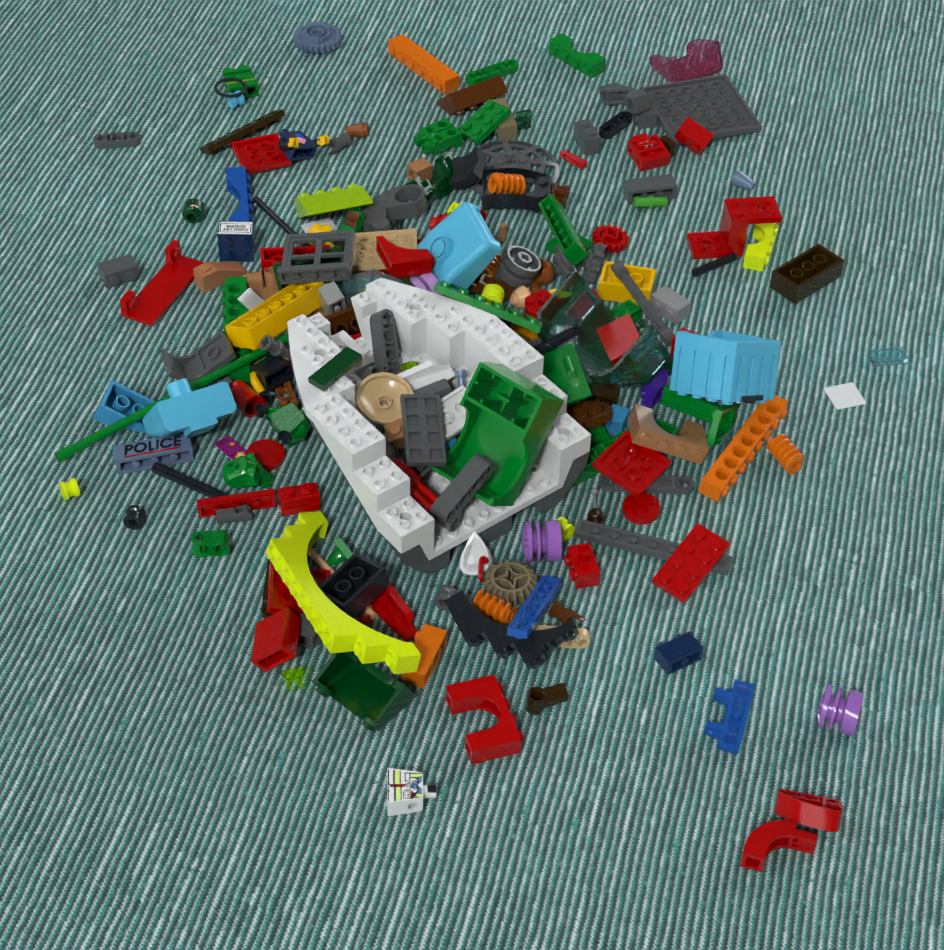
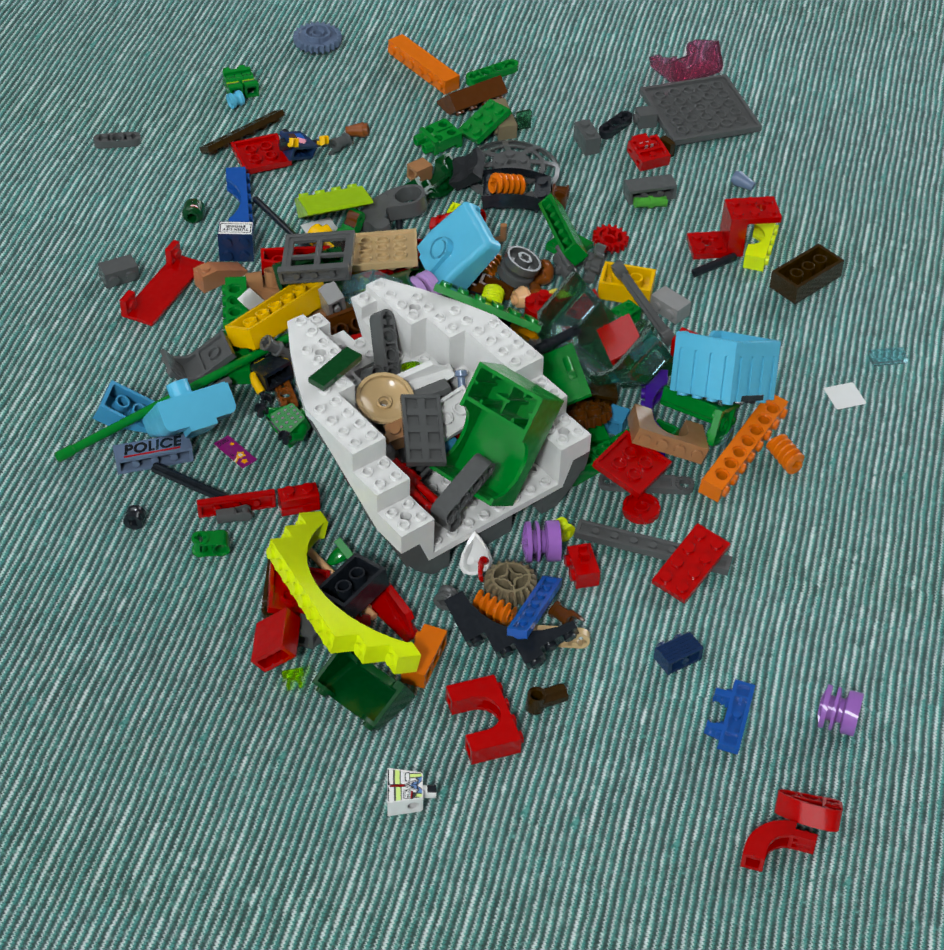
neon yellow wheel [59,478,80,501] -> none
black piece [214,77,247,98] -> none
green head [222,453,274,489] -> none
red plant [230,380,265,418] -> none
red tile [247,439,285,470] -> none
red arch [376,235,435,279] -> none
green arch [548,33,606,78] -> none
red axle [559,149,588,170] -> none
dark brown hinge [587,488,603,524] -> none
dark grey arch [599,82,651,114] -> none
red brick [674,117,714,155] -> none

